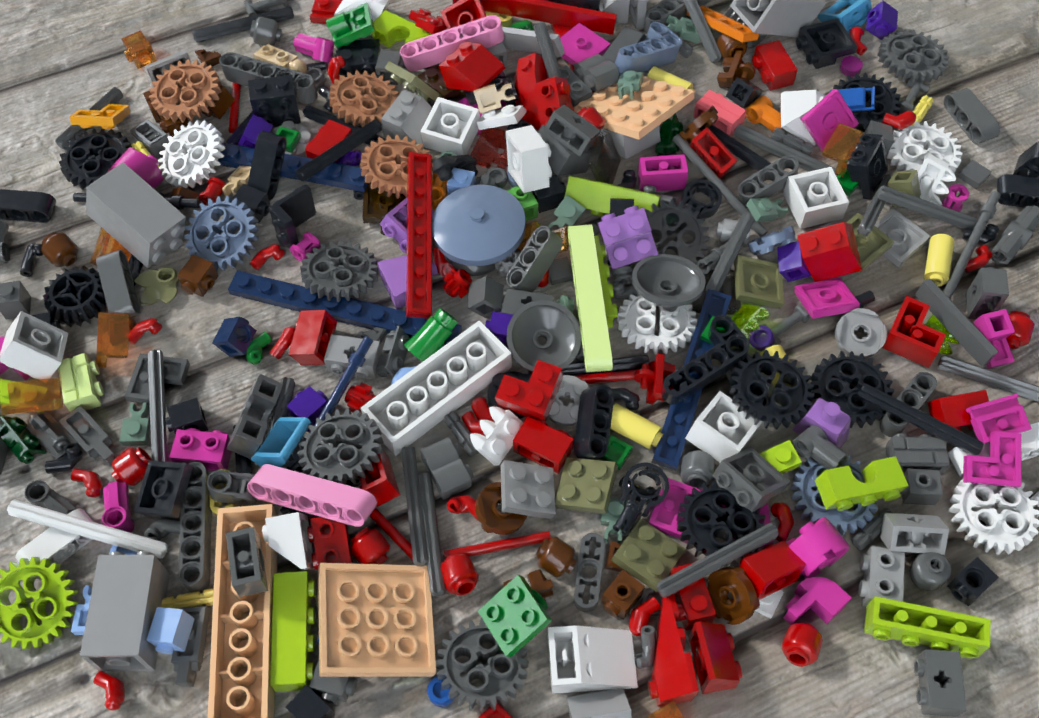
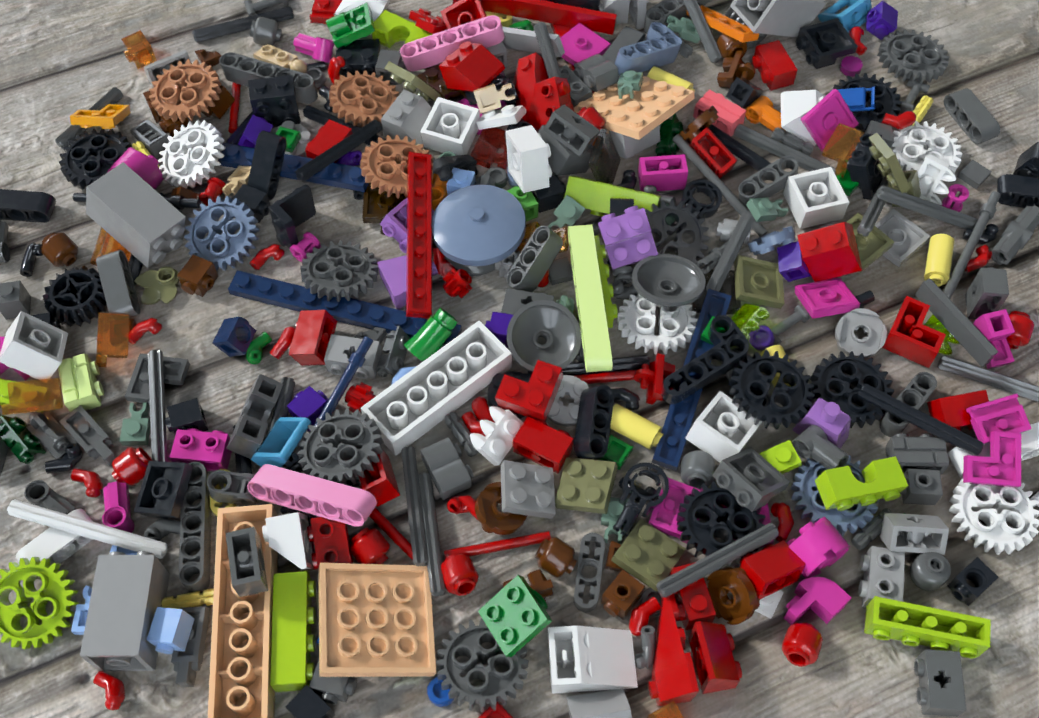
dark grey brick [468,275,504,318] -> none
none -> olive plate [868,133,910,194]

